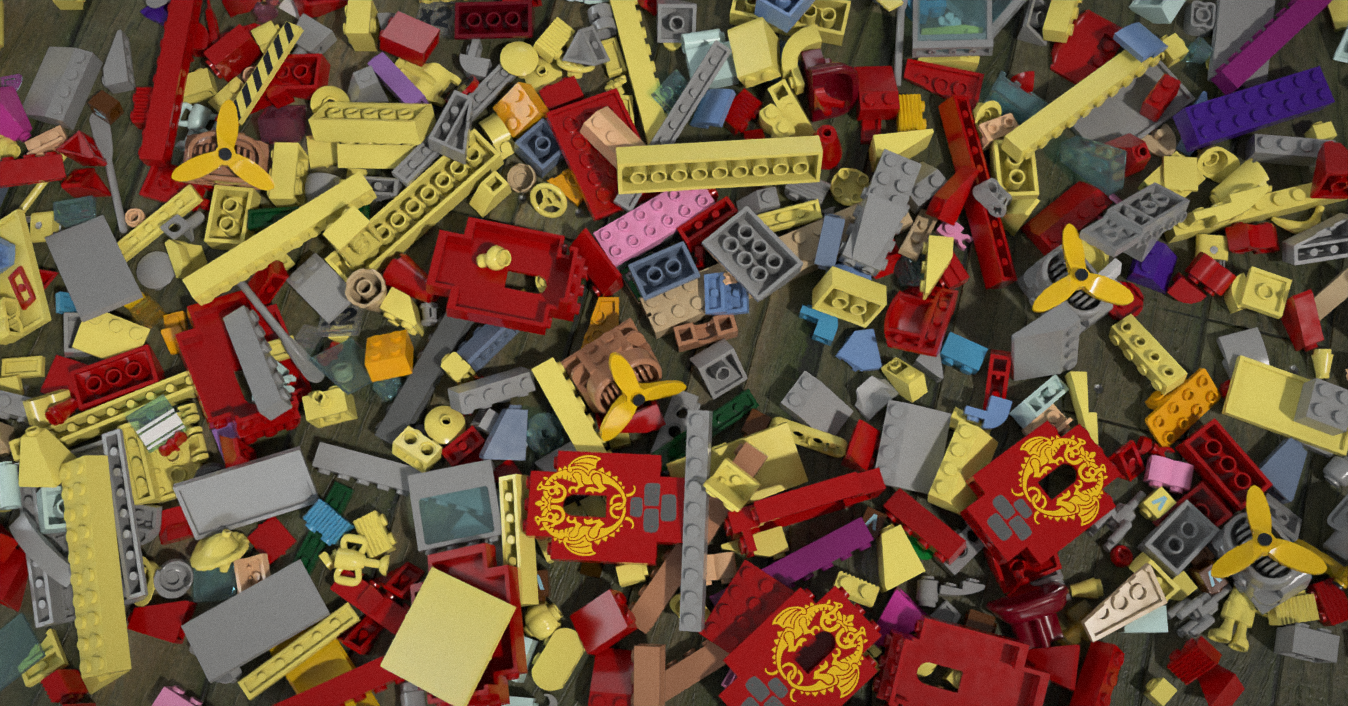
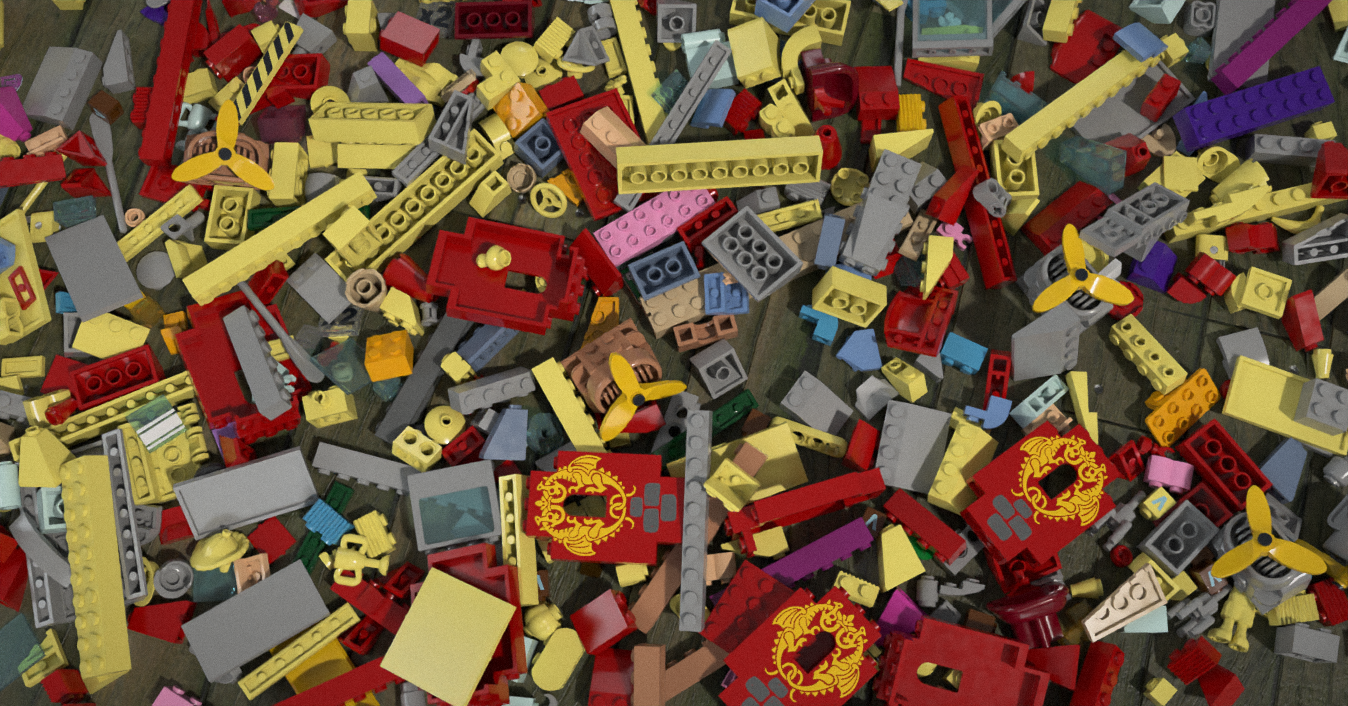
red piece [158,431,187,457] -> none
none -> tan tile [441,69,476,103]
none -> light yellow brick [476,51,521,111]

